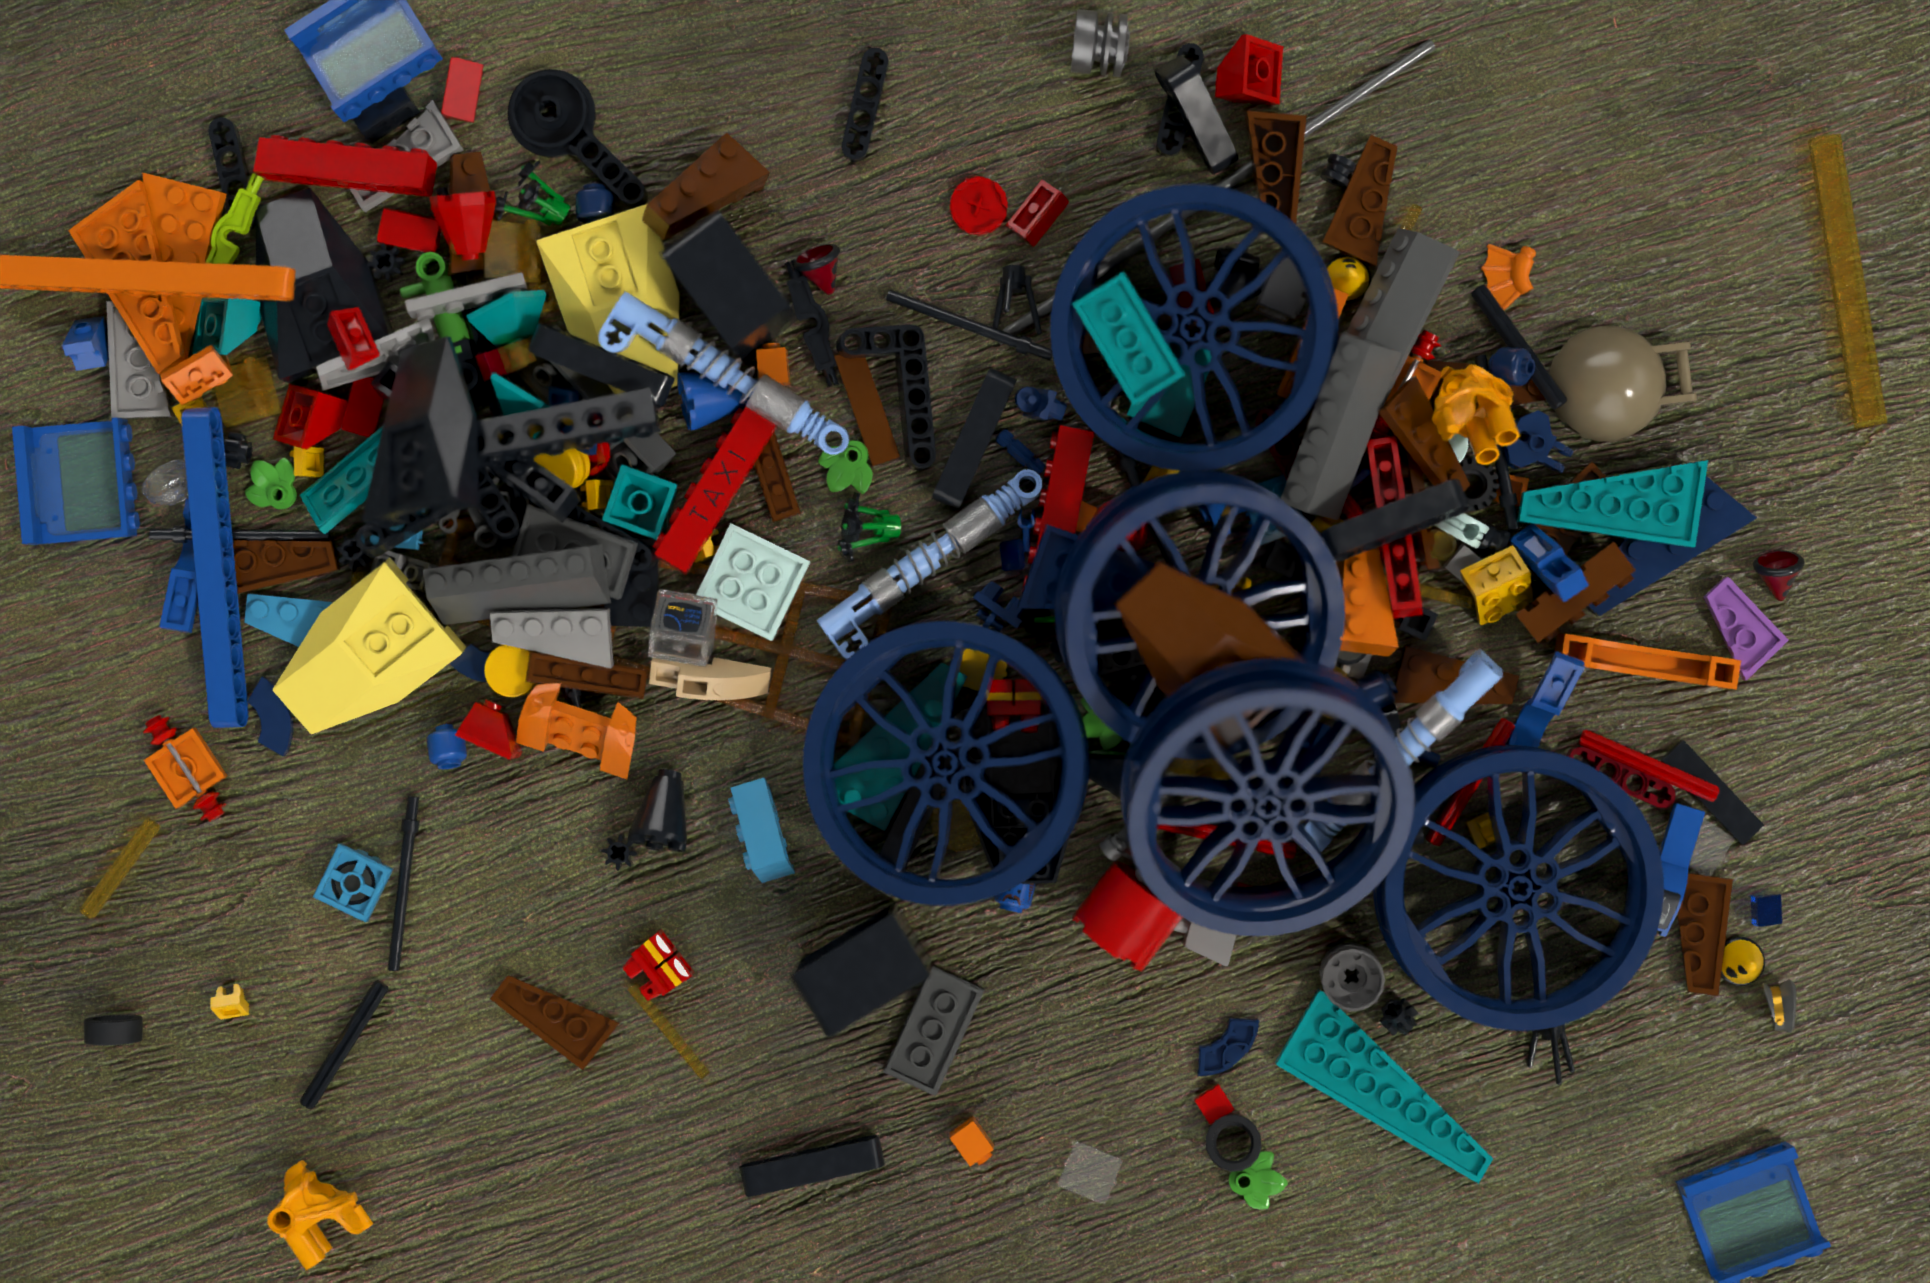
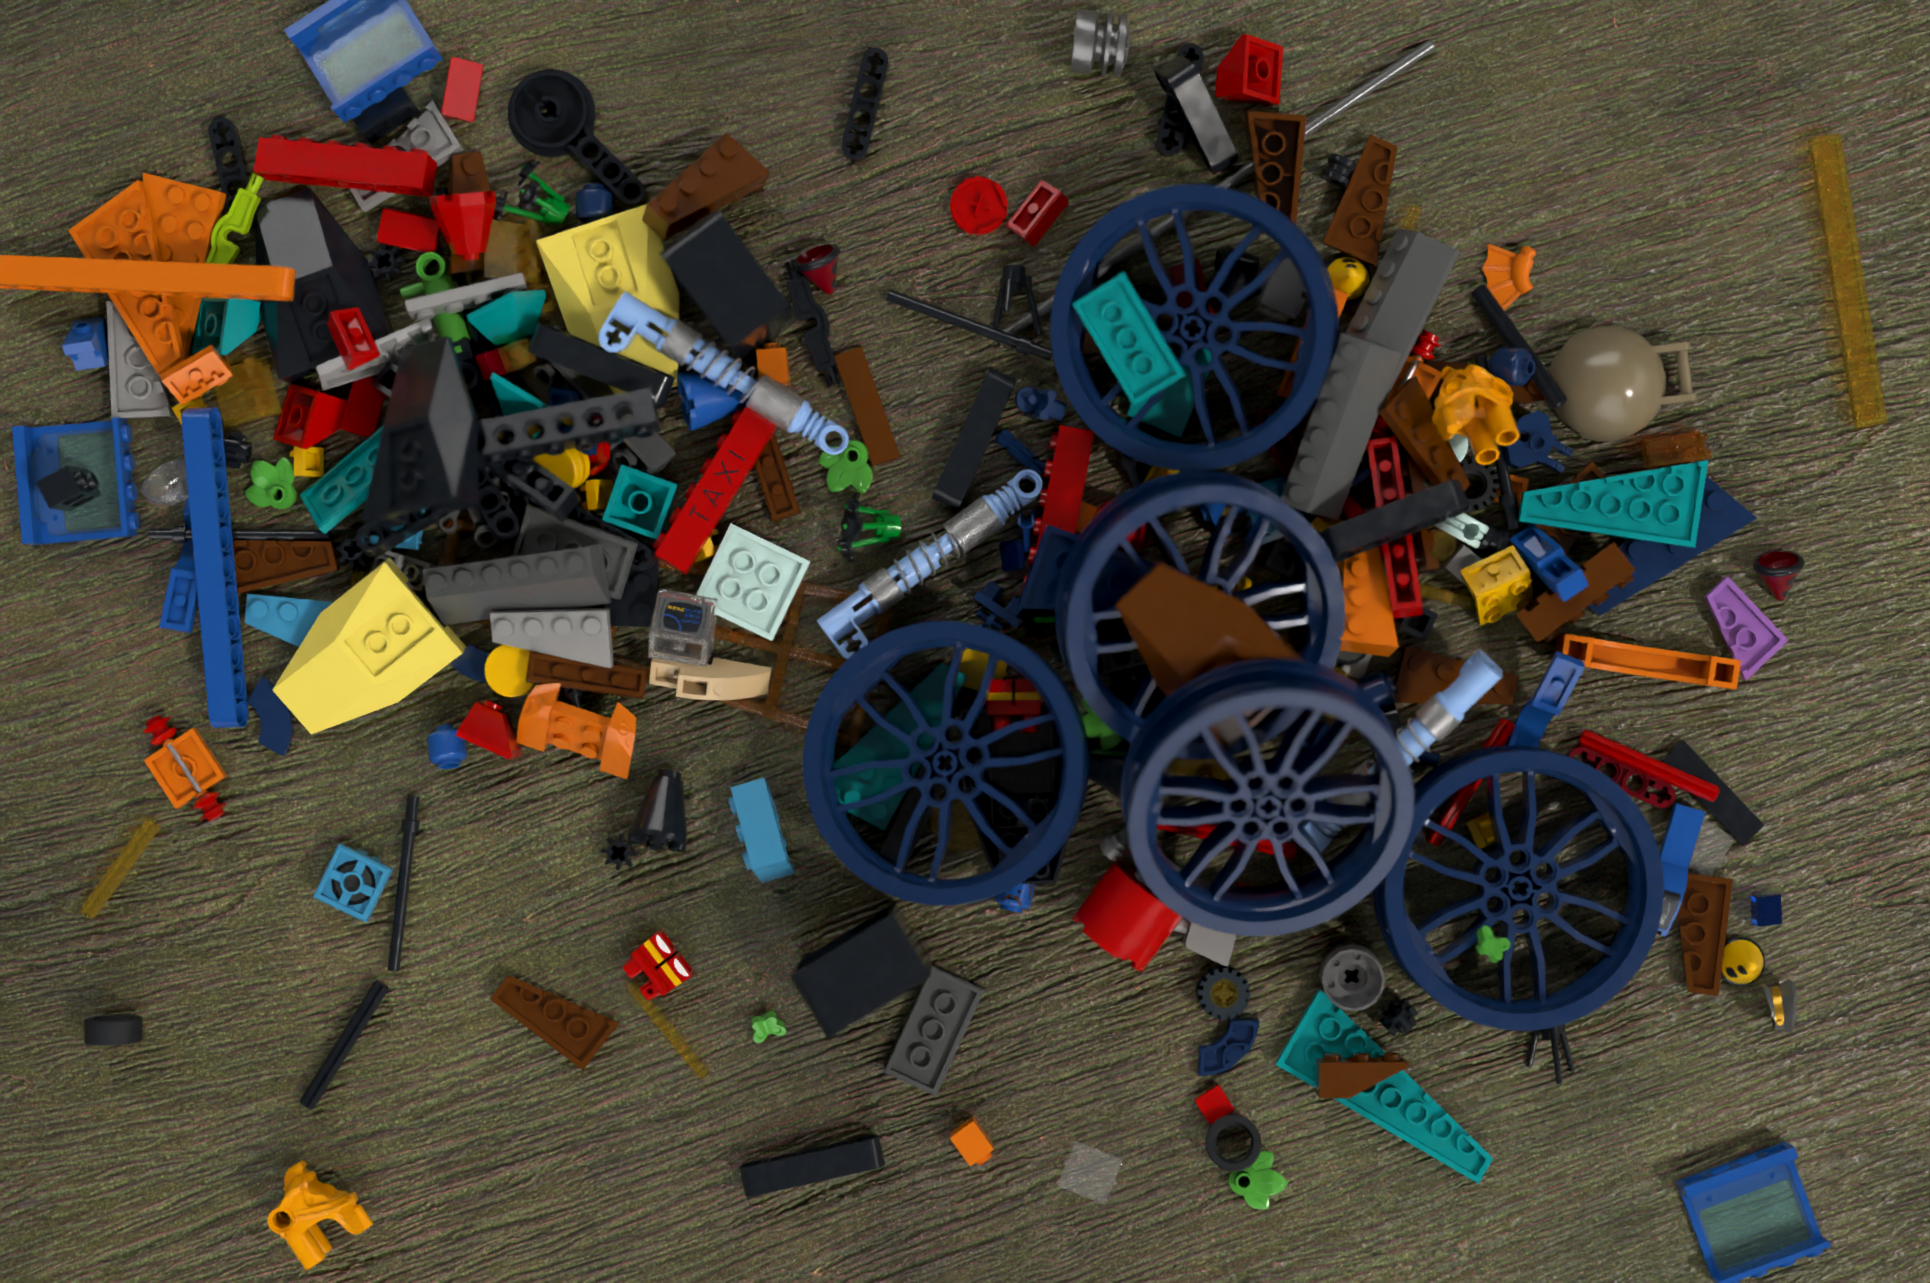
yellow tile [210,984,249,1020] -> none
black beam [836,324,936,471] -> none
none -> black brick [36,466,101,512]
none -> bright green piece [751,1011,786,1043]
none -> black wheel [1196,965,1250,1020]
none -> reddish brown slope [1316,1053,1409,1098]
none -> bright green piece [1476,925,1510,963]
none -> clear orange hinge [1641,431,1712,468]

